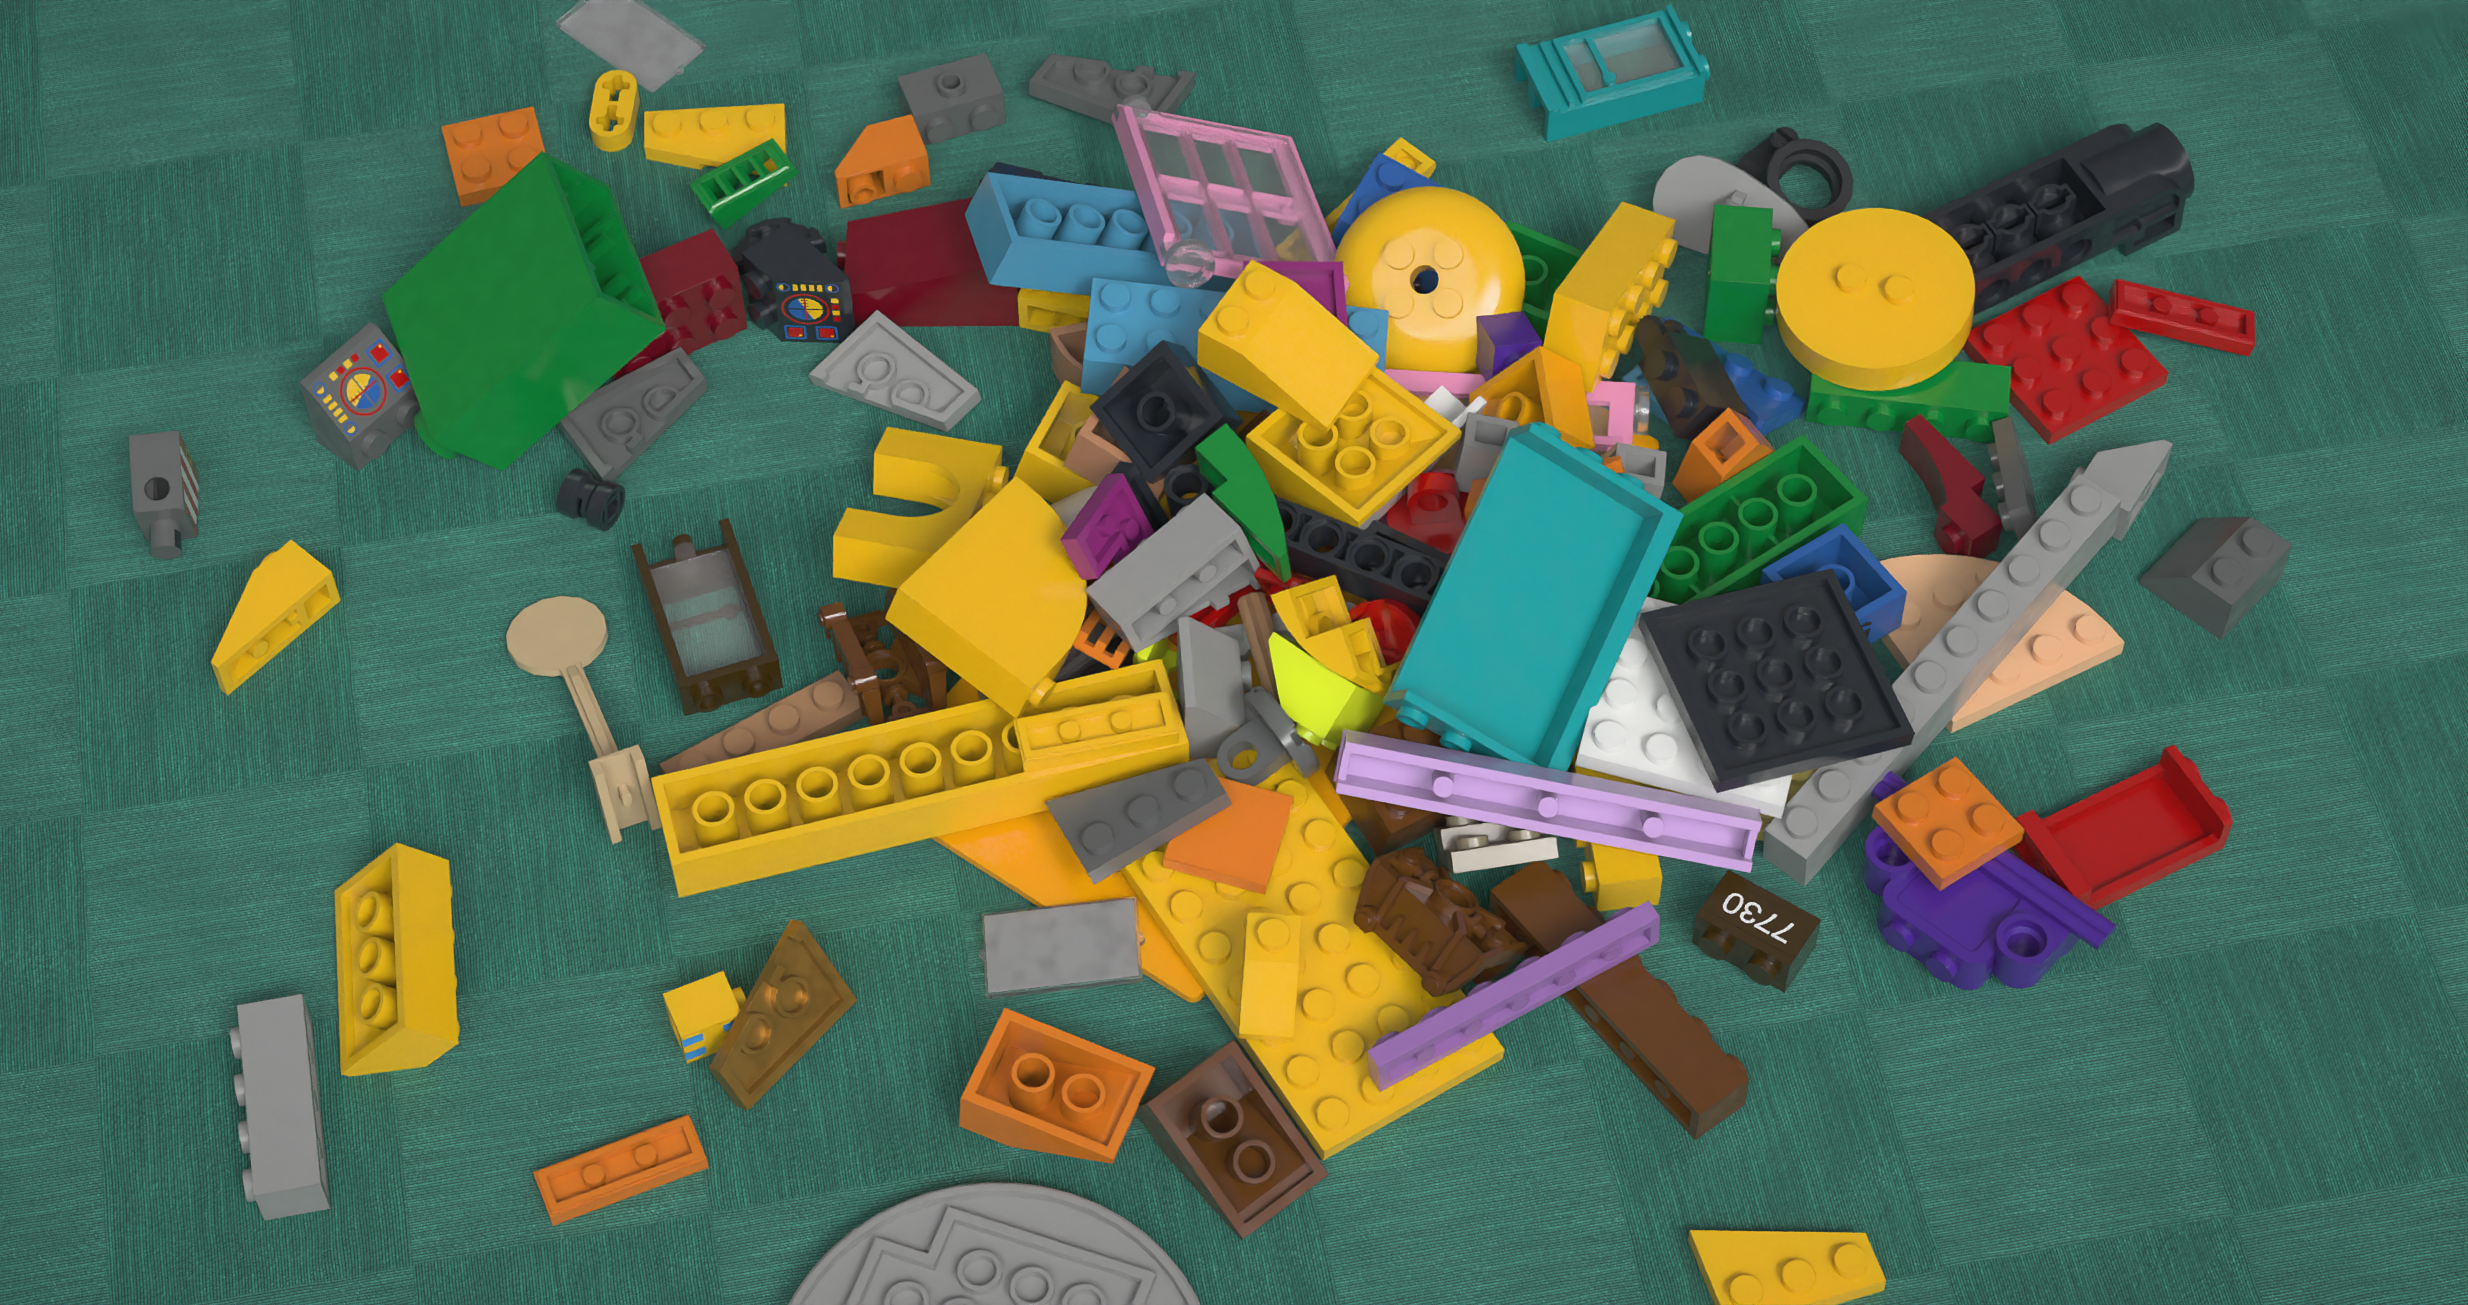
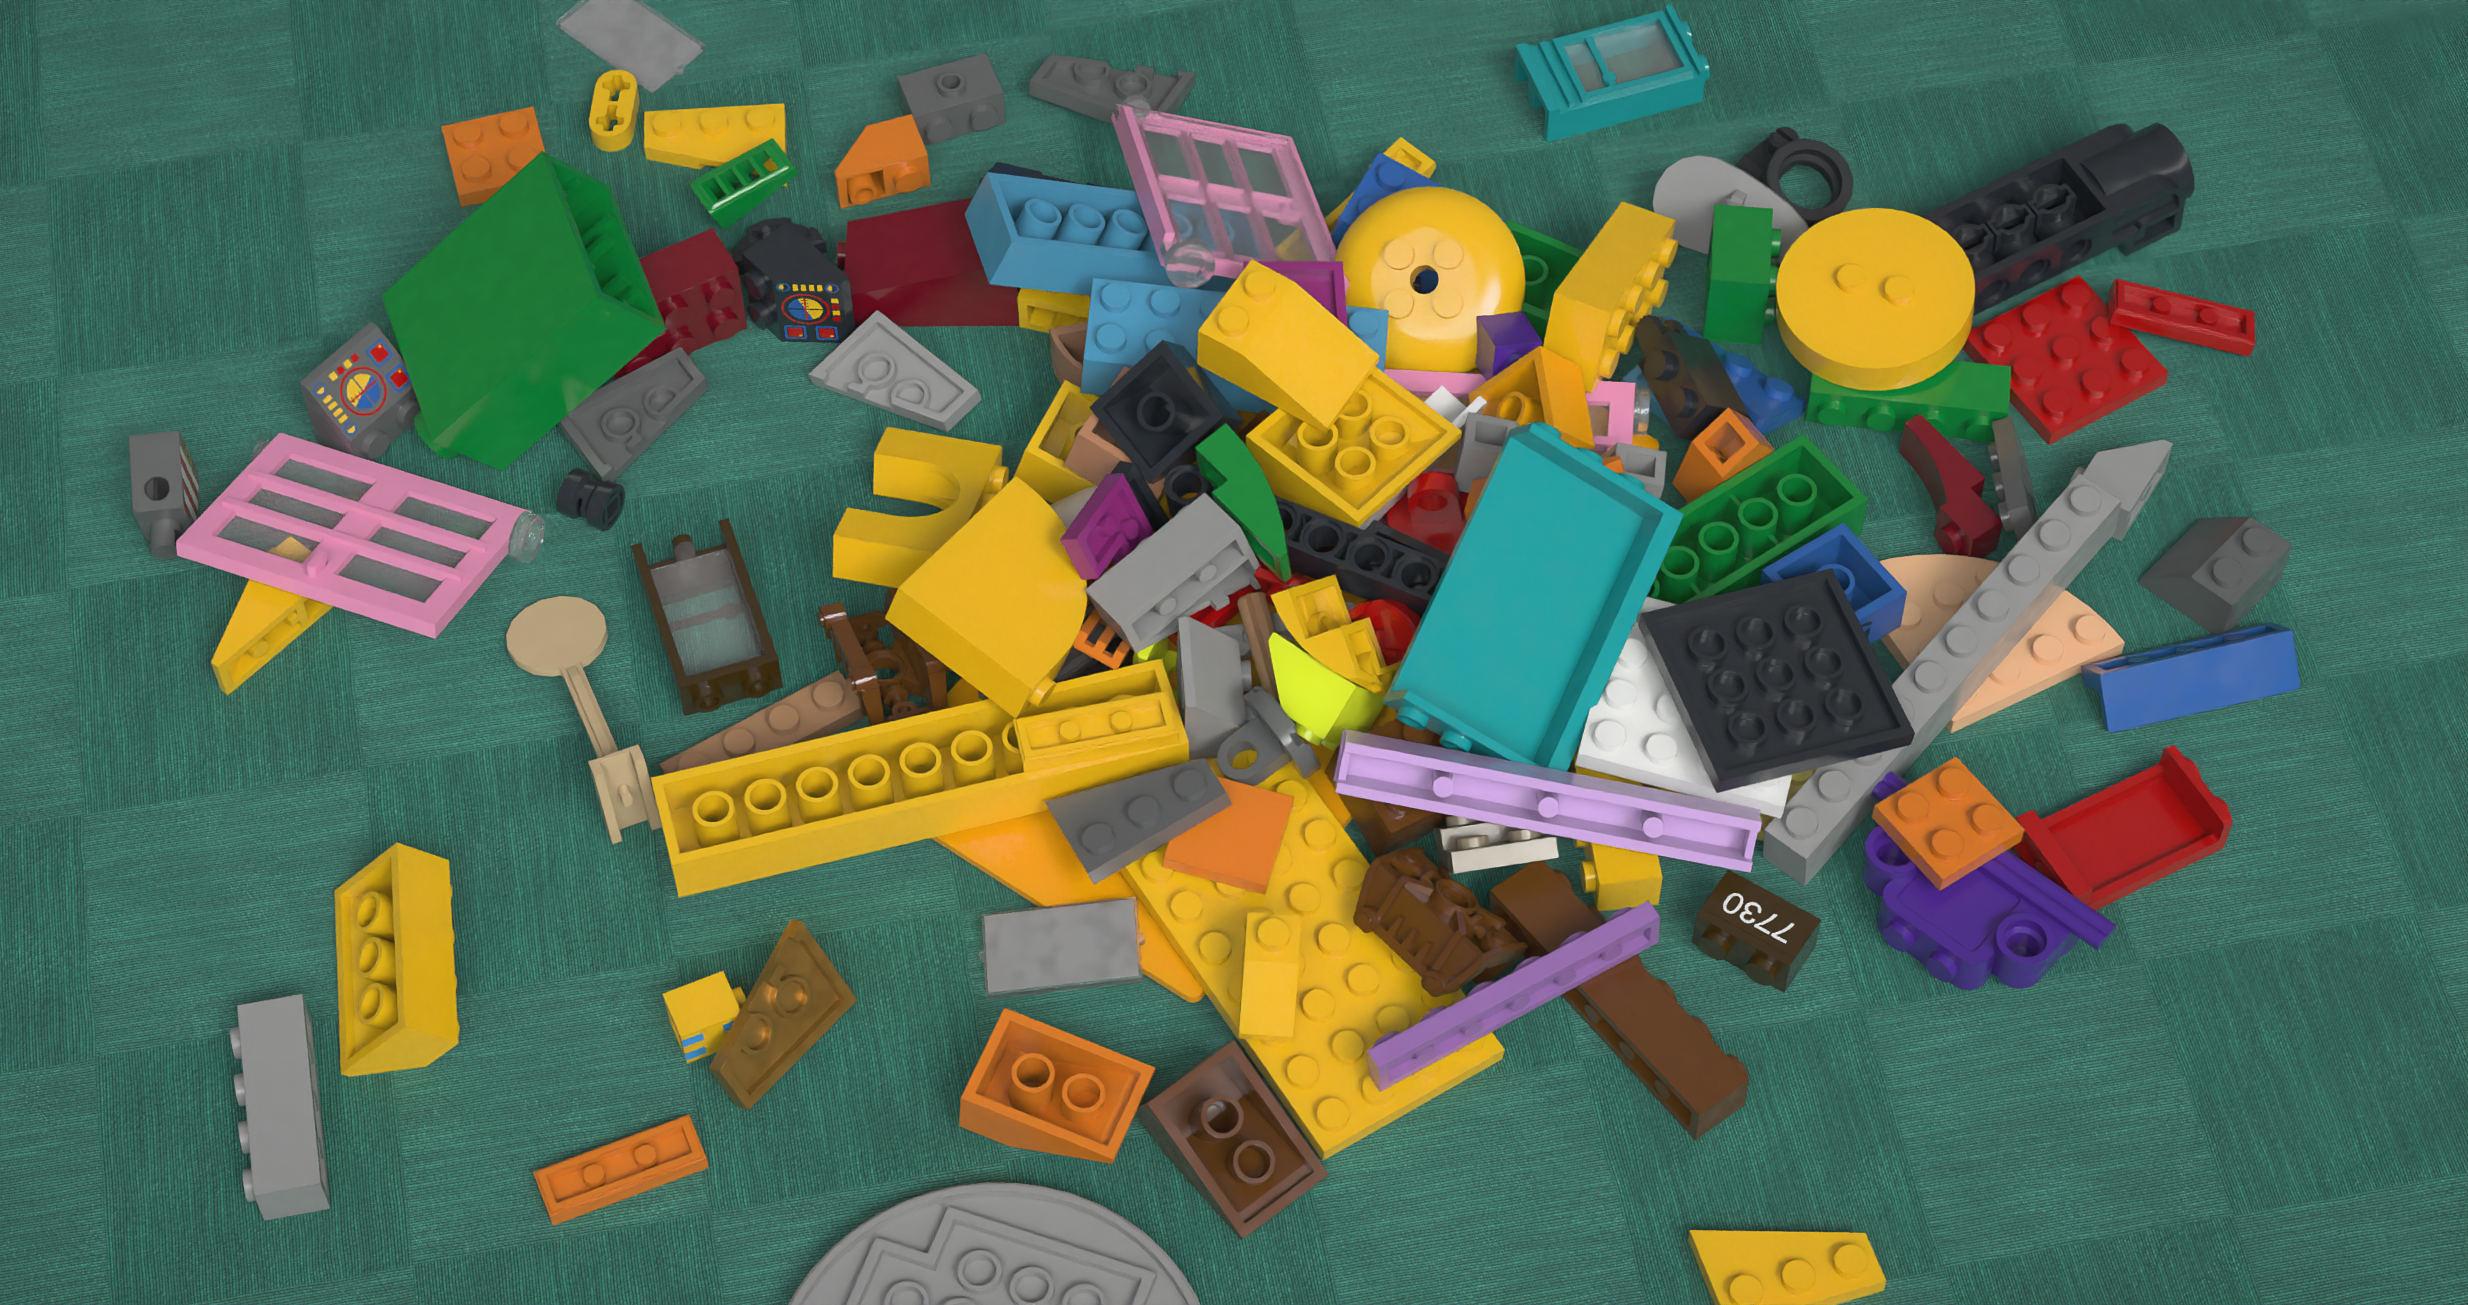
none -> bright pink door [176,433,545,639]
none -> blue panel [2081,622,2300,733]

